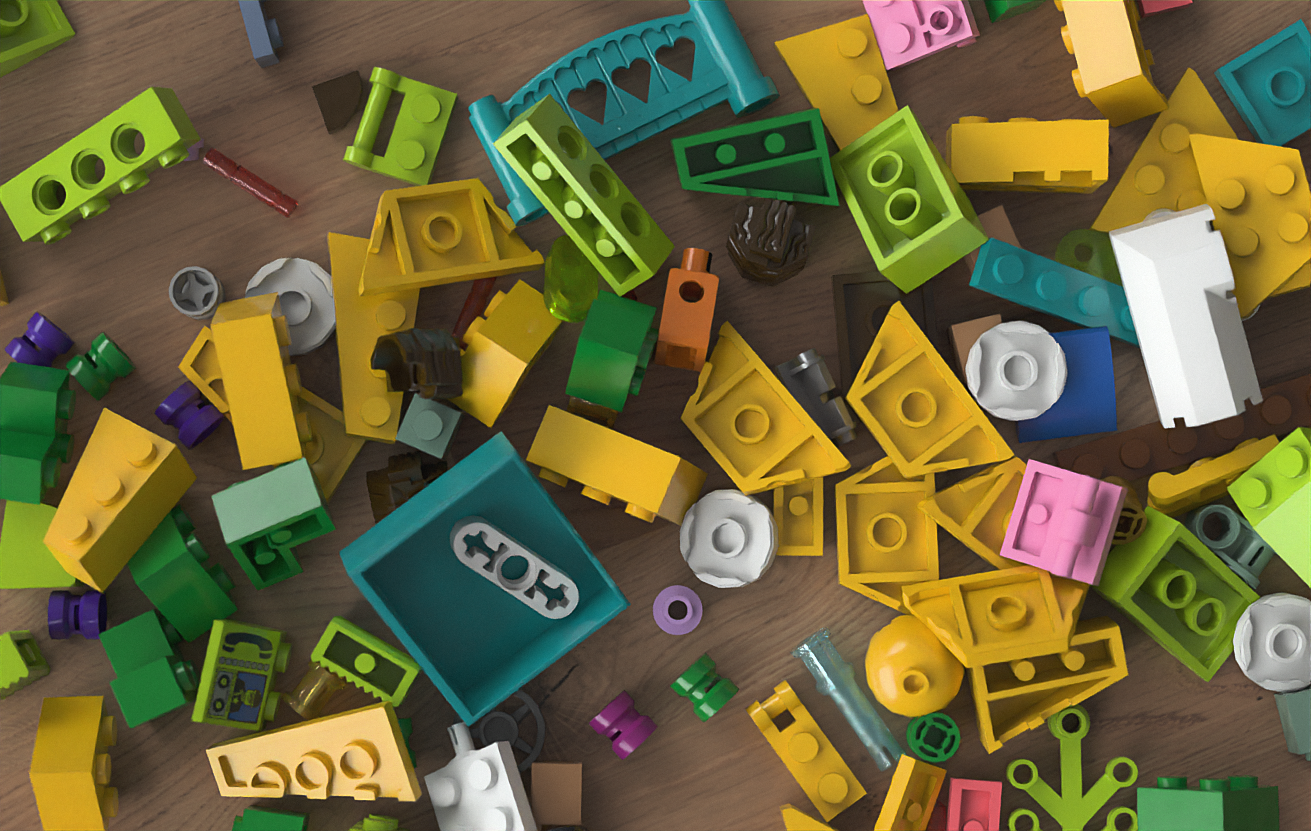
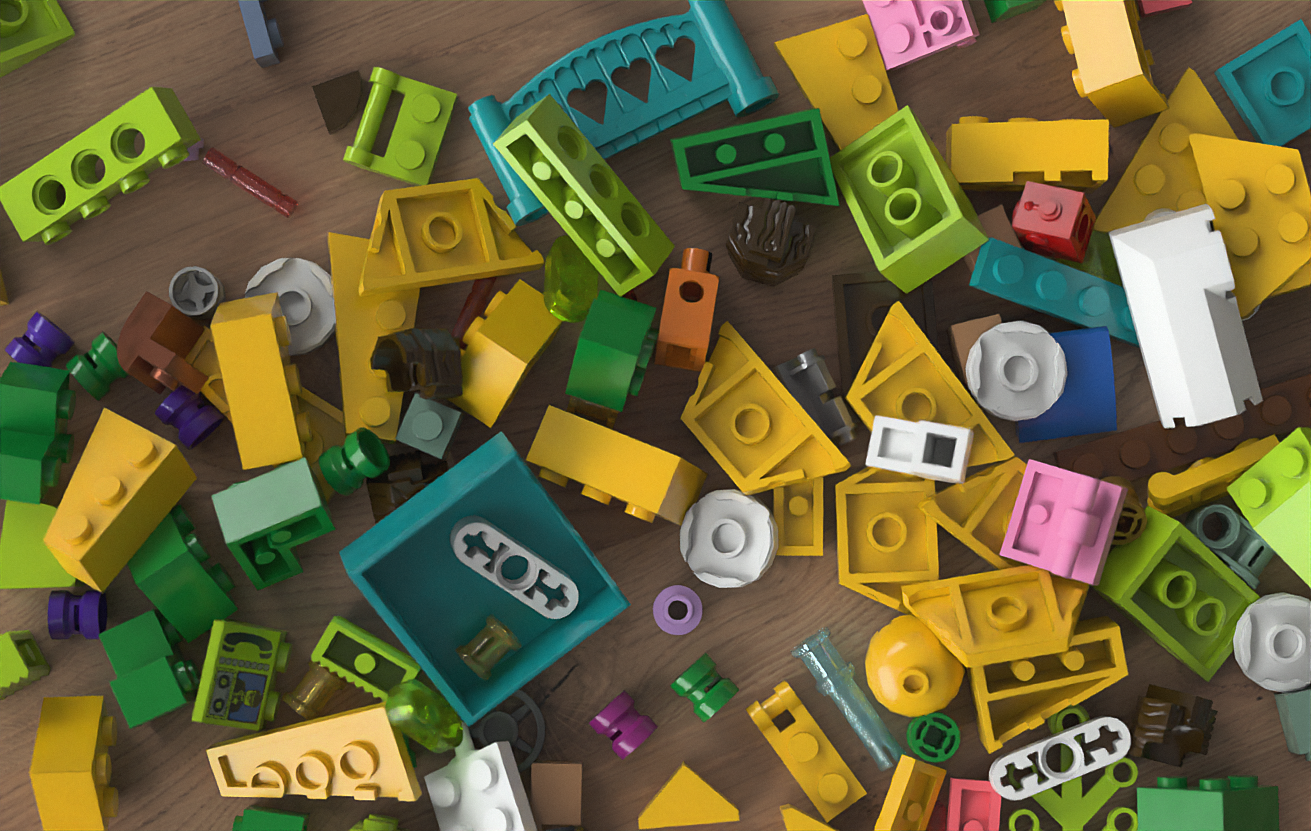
none -> copper brick [117,291,209,395]
none -> green wheel [319,427,390,496]
none -> clear neon green plate [385,679,463,754]
none -> clear yellow bush [455,614,522,681]
none -> yellow slope [638,761,739,829]
none -> white brick [866,415,974,484]
none -> white beam [989,716,1131,800]
none -> head [1012,181,1097,264]
none -> dark brown hair [1127,684,1218,767]

